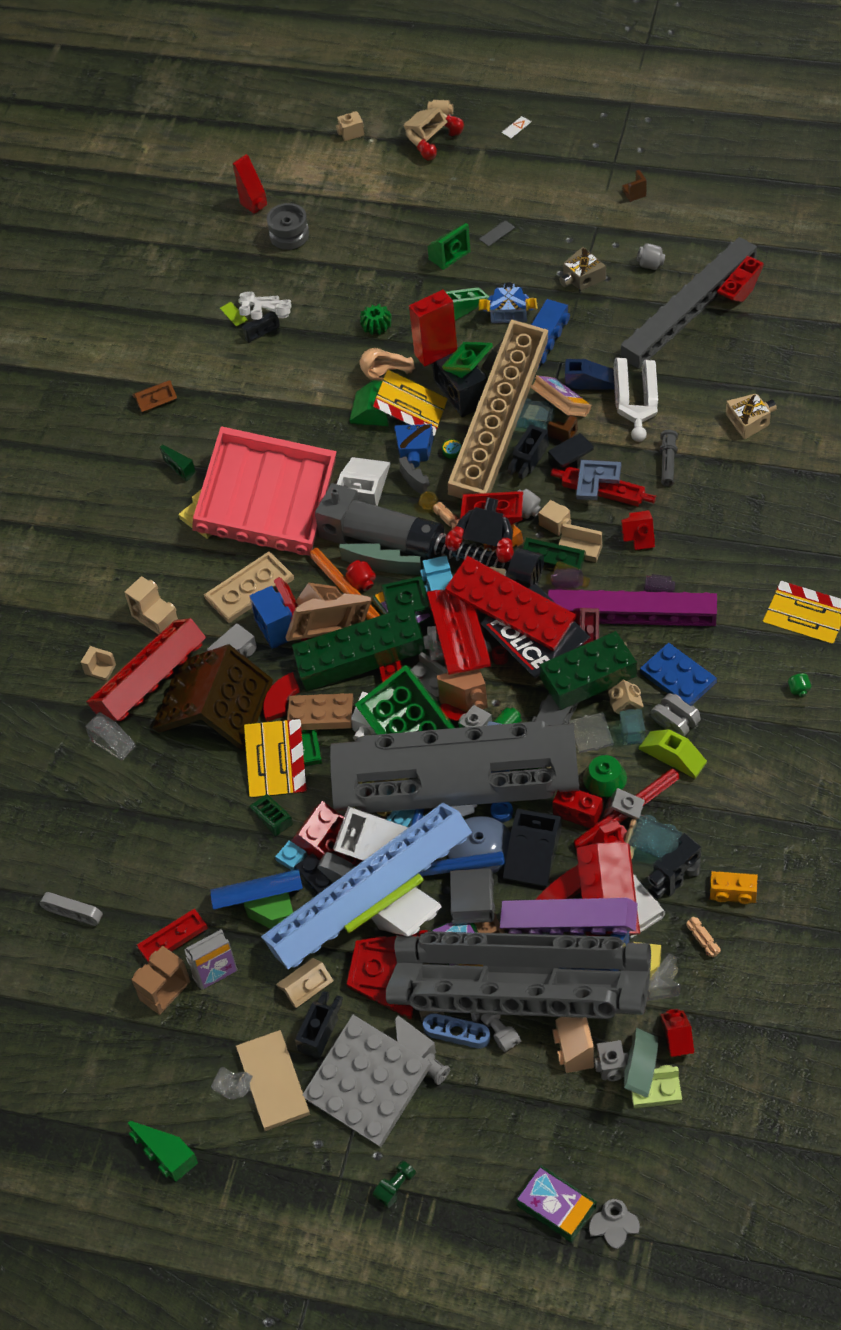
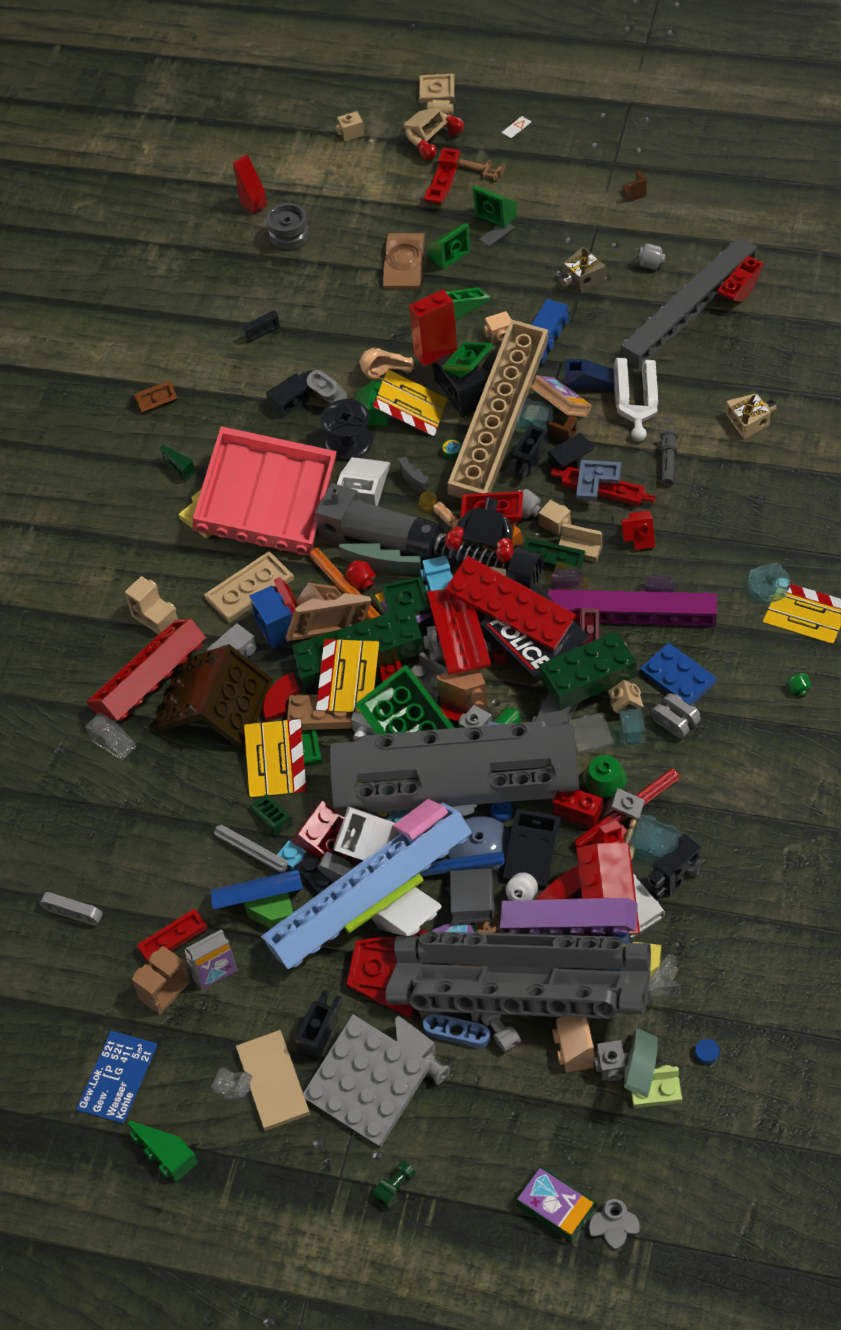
tan panel [81,646,116,680] -> none
lime sticker [220,302,248,327] -> none
white plant [238,292,291,320] -> none
tan panel [276,958,333,1008] -> none
green gear [360,304,392,335] -> none
blue torso [395,424,433,468] -> none
torso [479,282,538,323] -> none
lime slope [639,729,707,779] -> none
red slope [660,1009,695,1057] -> none
light nougat axle [686,917,721,958] -> none
light orange bracket [710,871,757,904] -> none
none -> blue sticker [76,1031,158,1124]
none -> light grey axle [214,825,288,872]
none -> black hinge [266,370,313,418]
none -> light grey brick [307,370,347,404]
none -> yellow sticker [316,639,379,712]
none -> black piece [321,399,373,460]
none -> medium nougat slope [383,233,425,289]
none -> bright pink tile [393,799,448,840]
none -> tan tile [419,74,454,103]
none -> red slope [424,148,460,204]
none -> medium nougat piece [459,159,505,181]
none -> green slope [472,186,517,228]
none -> light nougat brick [484,311,511,344]
none -> white head [506,873,538,901]
none -> blue tile [695,1039,719,1065]
none -> clear light blue plate [748,563,790,602]

